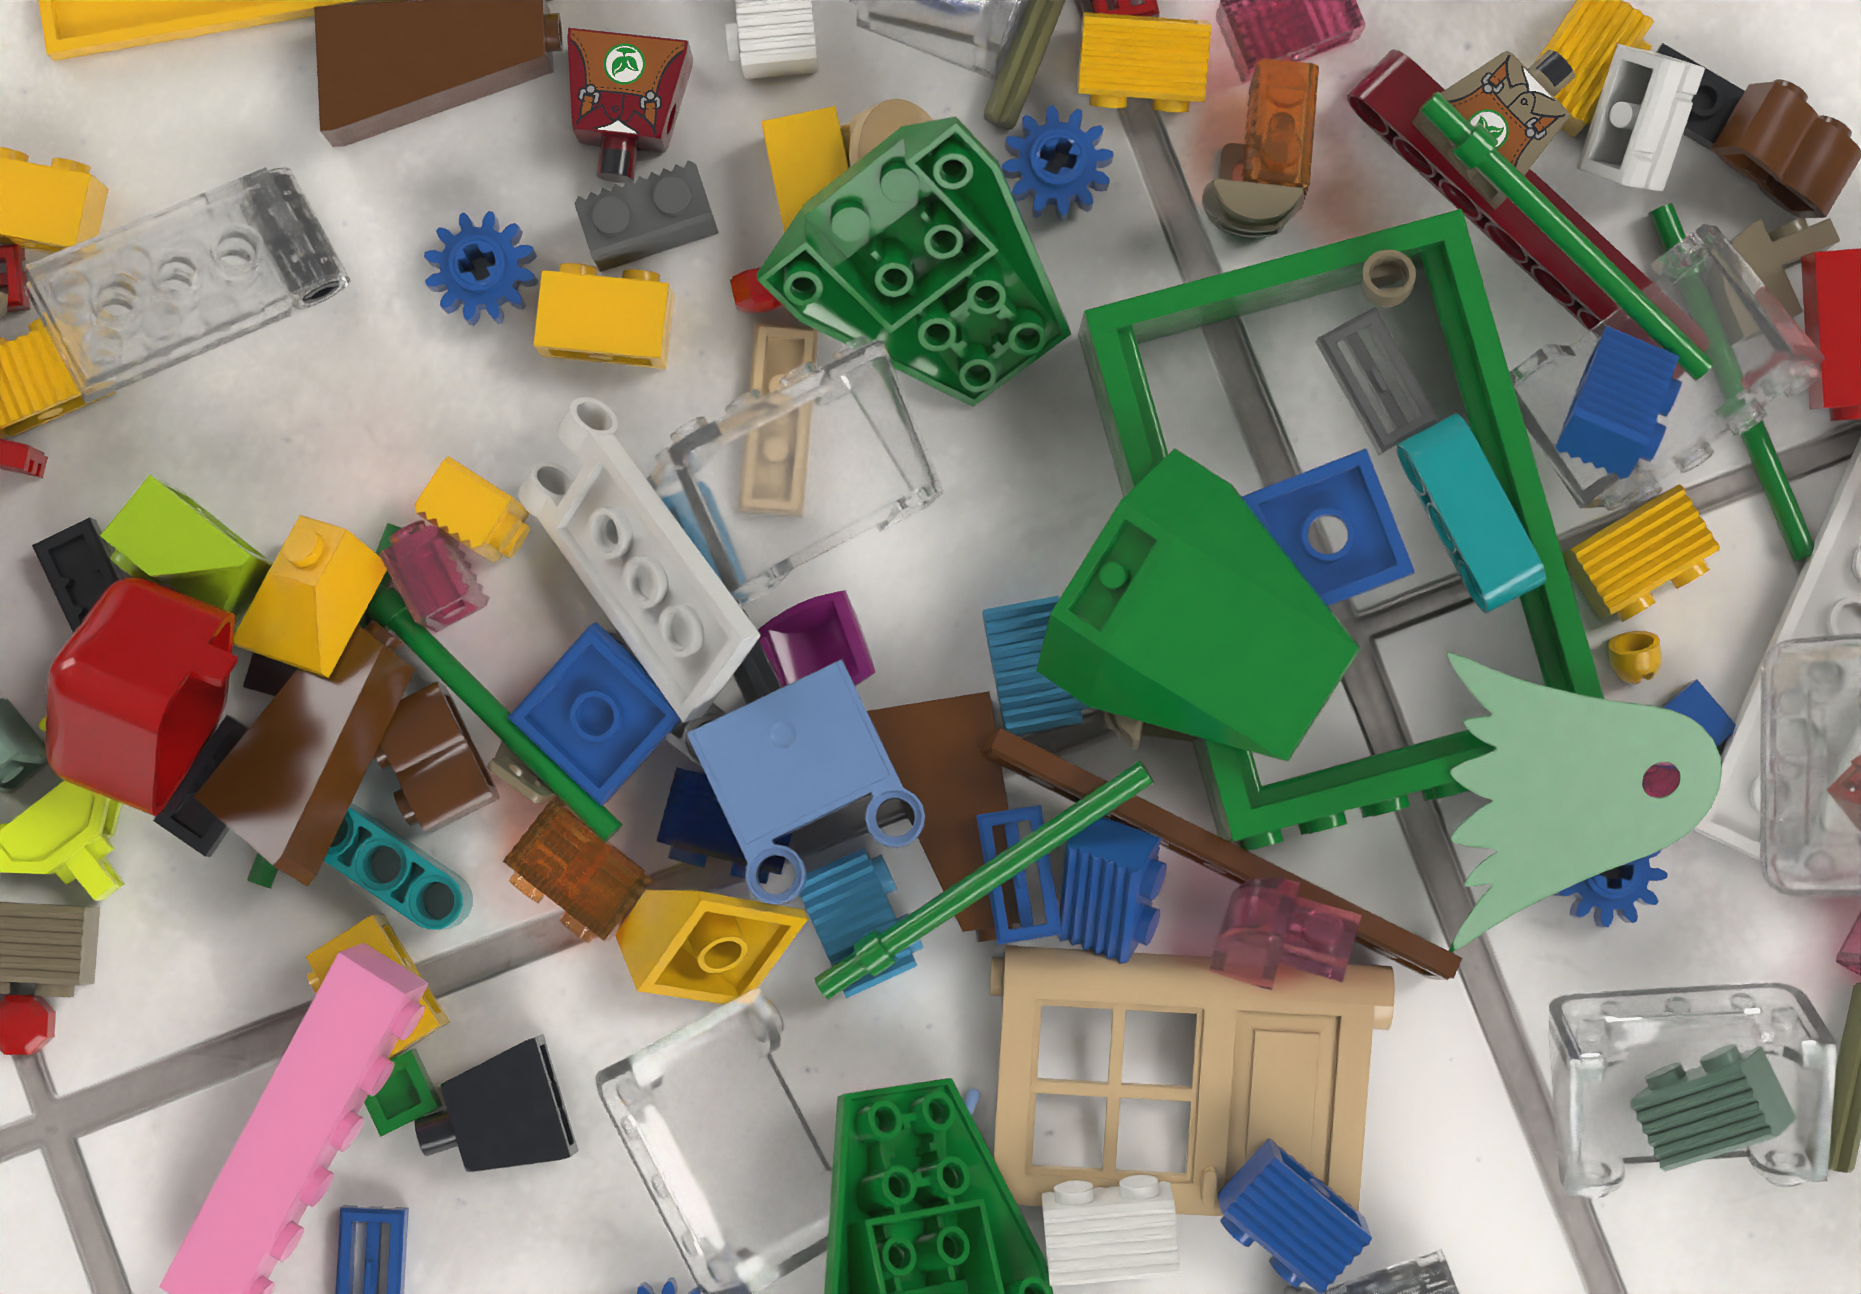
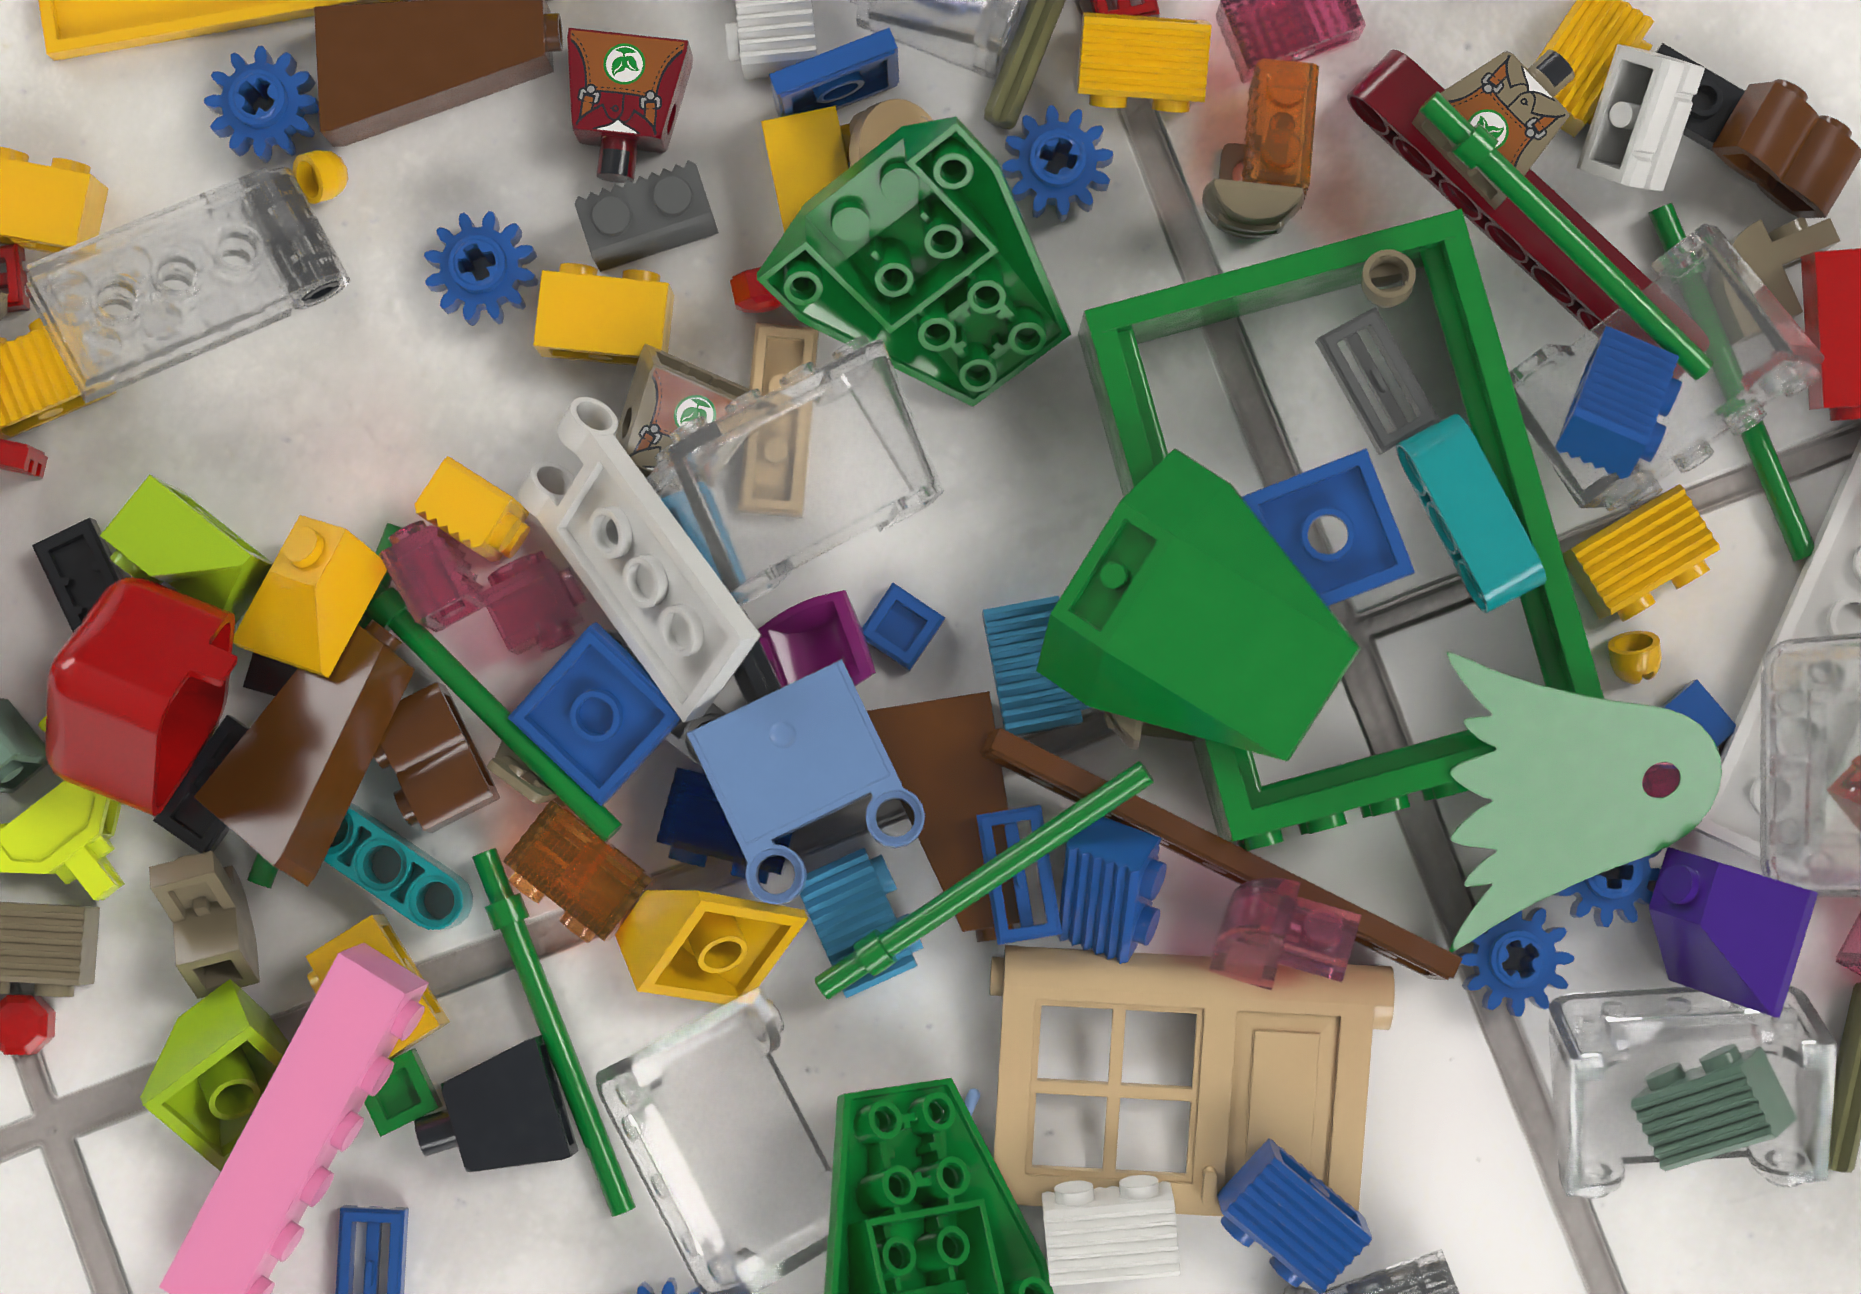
none -> lime slope [140,979,290,1172]
none -> dark tan brick [149,851,260,999]
none -> blue gear [204,46,319,163]
none -> yellow hinge [293,150,349,204]
none -> green bar [472,848,636,1217]
none -> clear pink brick [479,551,587,655]
none -> torso [616,343,763,498]
none -> blue tile [769,27,899,117]
none -> blue tile [862,583,945,671]
none -> blue gear [1458,907,1574,1017]
none -> dark purple slope [1648,847,1819,1019]

